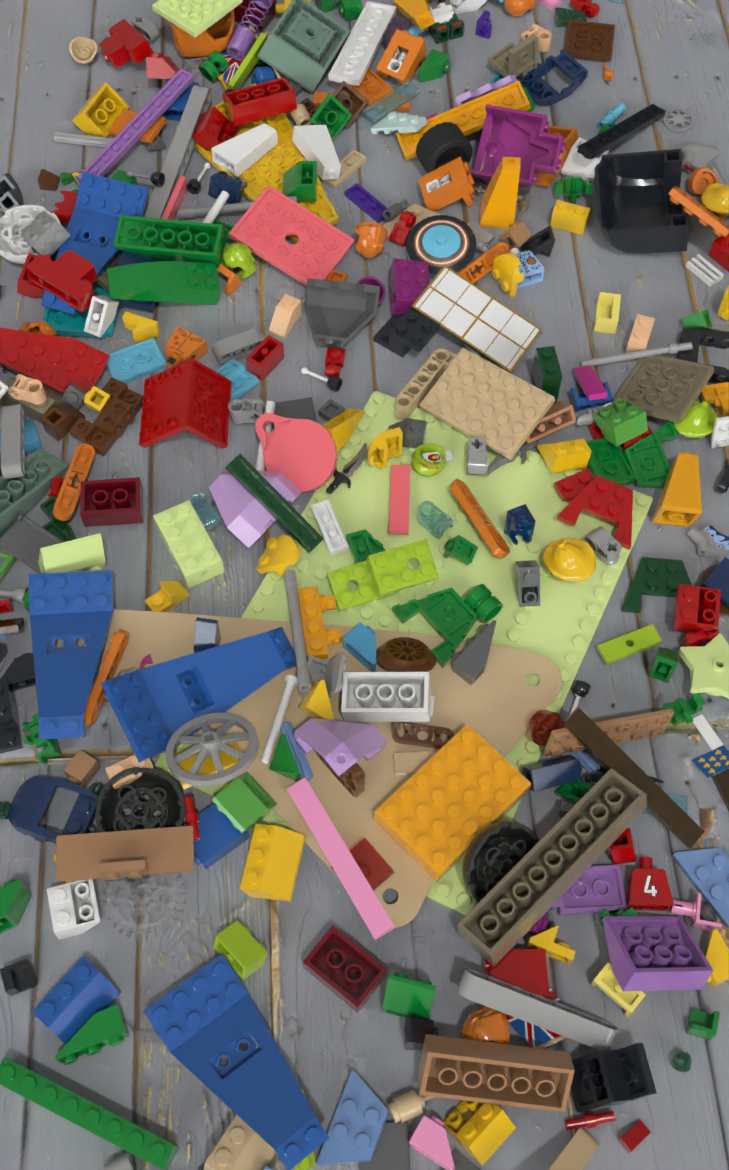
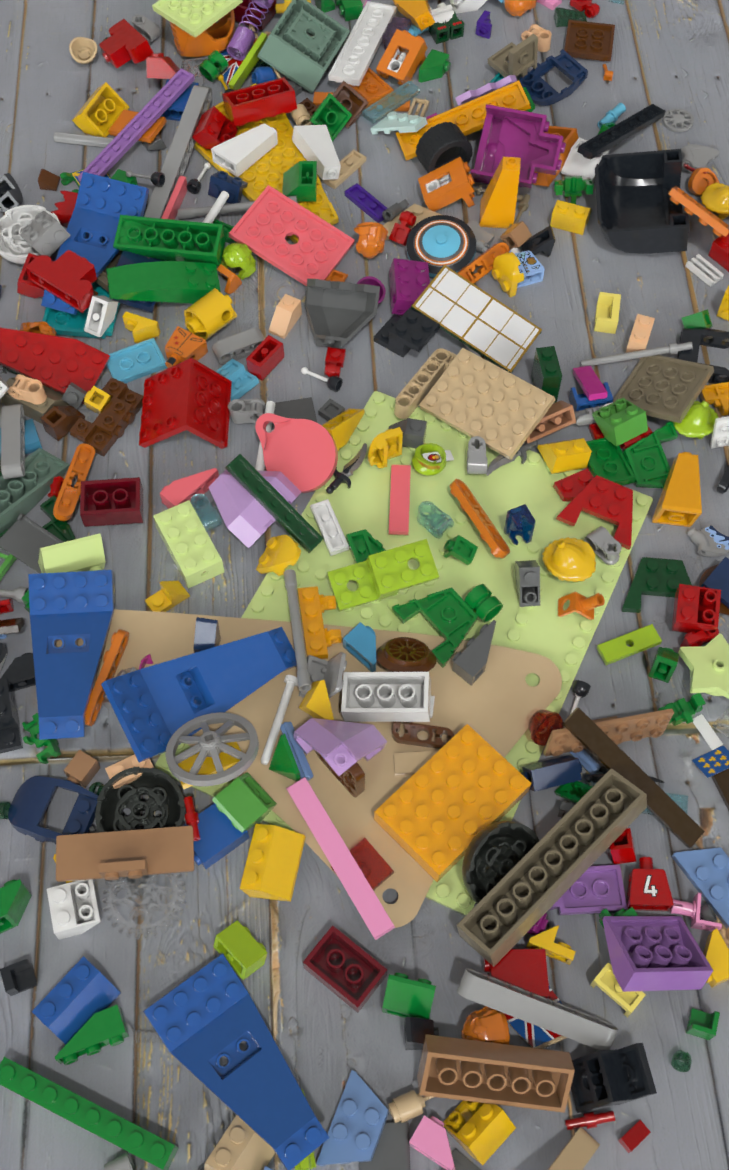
none -> coral slope [160,468,219,509]
none -> yellow cylinder [184,288,237,340]
none -> tan tile [407,98,429,117]
none -> orange bracket [558,592,605,620]

